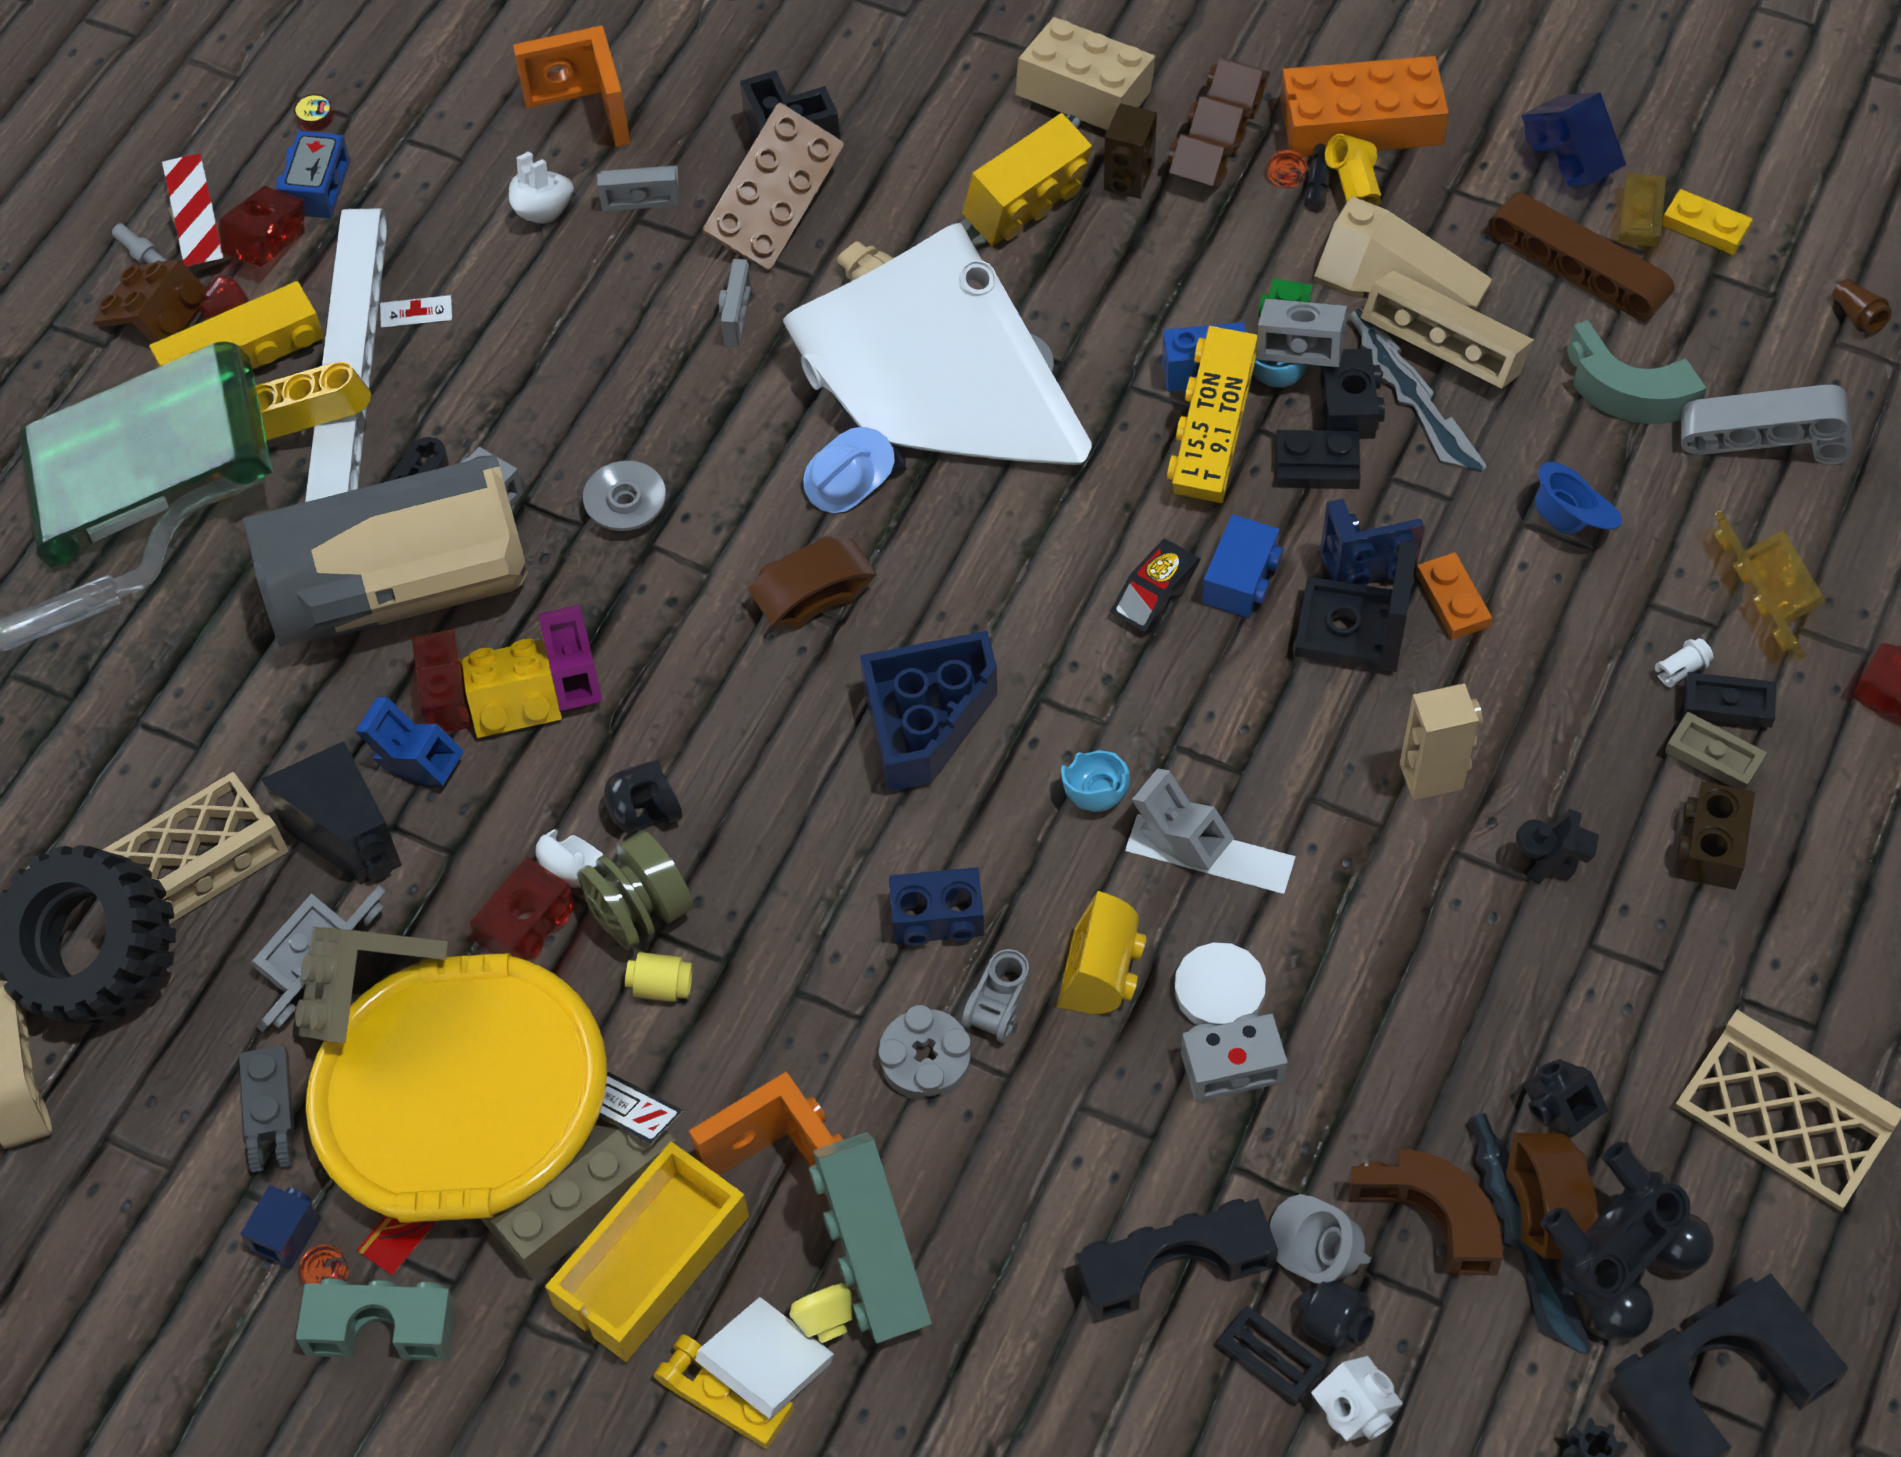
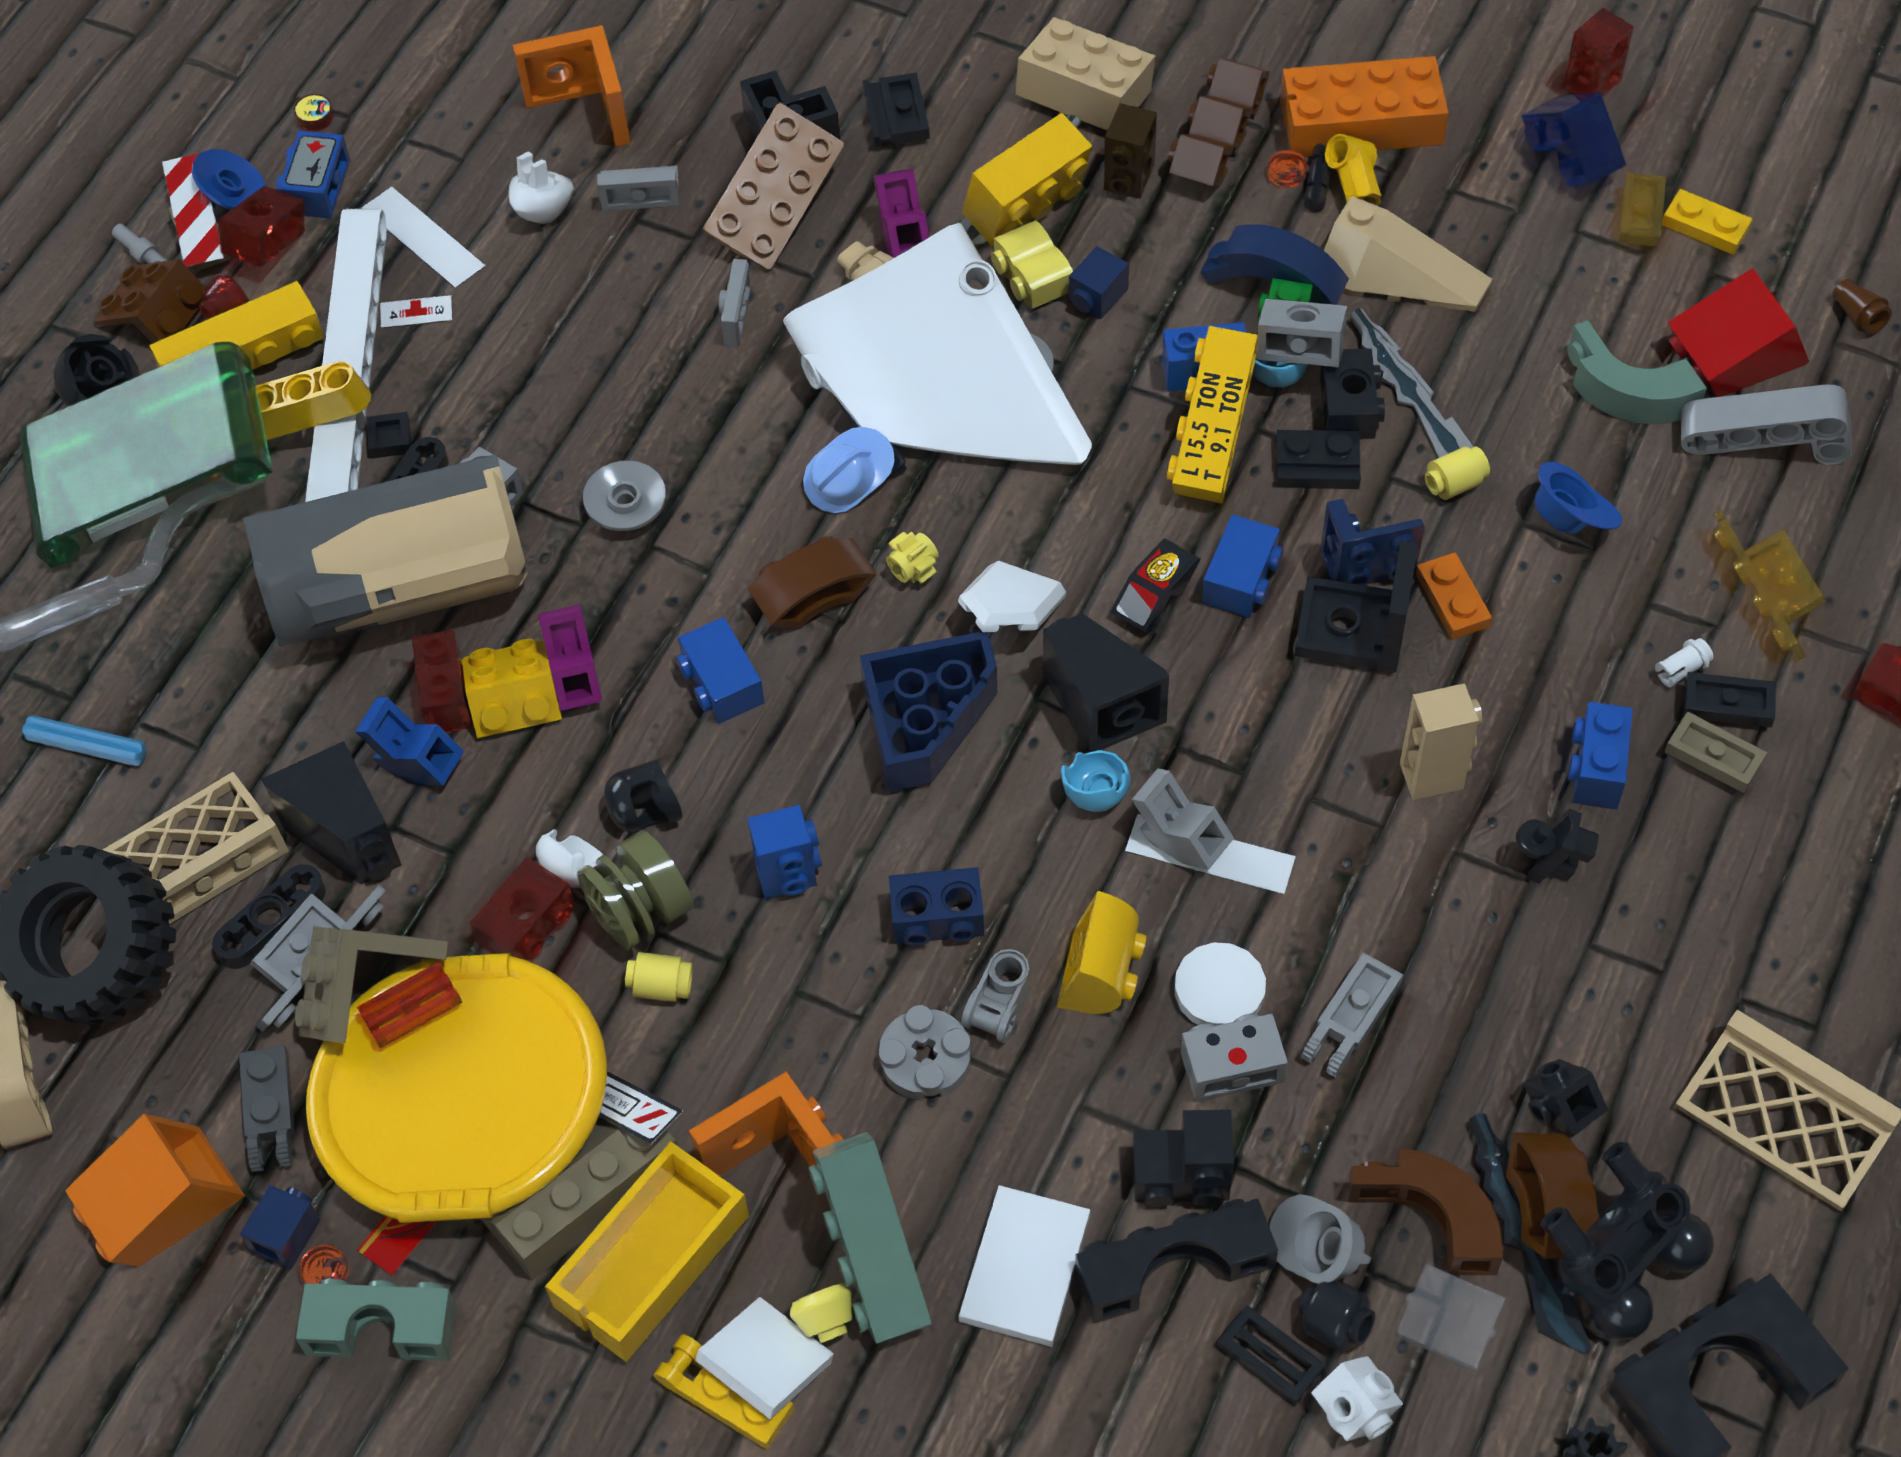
tan brick [1361,270,1534,389] -> none
reddish brown beam [1488,192,1675,321] -> none
dark brown brick [1676,781,1755,890] -> none
none -> dark azure axle [22,715,147,766]
none -> black cylinder [53,334,140,418]
none -> orange slope [65,1113,245,1267]
none -> blue dish [192,149,267,212]
none -> black beam [212,864,326,969]
none -> clear red tile [356,962,463,1048]
none -> white sticker [362,187,485,287]
none -> black tile [367,412,412,459]
none -> blue brick [676,617,765,724]
none -> blue brick [747,805,822,899]
none -> black plate [862,73,930,147]
none -> magenta brick [873,168,929,258]
none -> light yellow gear [886,532,939,584]
none -> white tile [958,561,1066,632]
none -> white tile [959,1185,1090,1347]
none -> light yellow brick [991,221,1073,309]
none -> black slope [1043,613,1169,753]
none -> dark blue brick [1069,246,1129,319]
none -> black brick [1133,1109,1234,1207]
none -> dark blue arch [1200,224,1349,305]
none -> light grey hinge [1301,952,1403,1078]
none -> clear piece [1395,1264,1505,1371]
none -> light yellow brick [1425,446,1490,500]
none -> clear red brick [1563,7,1634,105]
none -> blue brick [1568,701,1633,810]
none -> red slope [1667,268,1809,397]

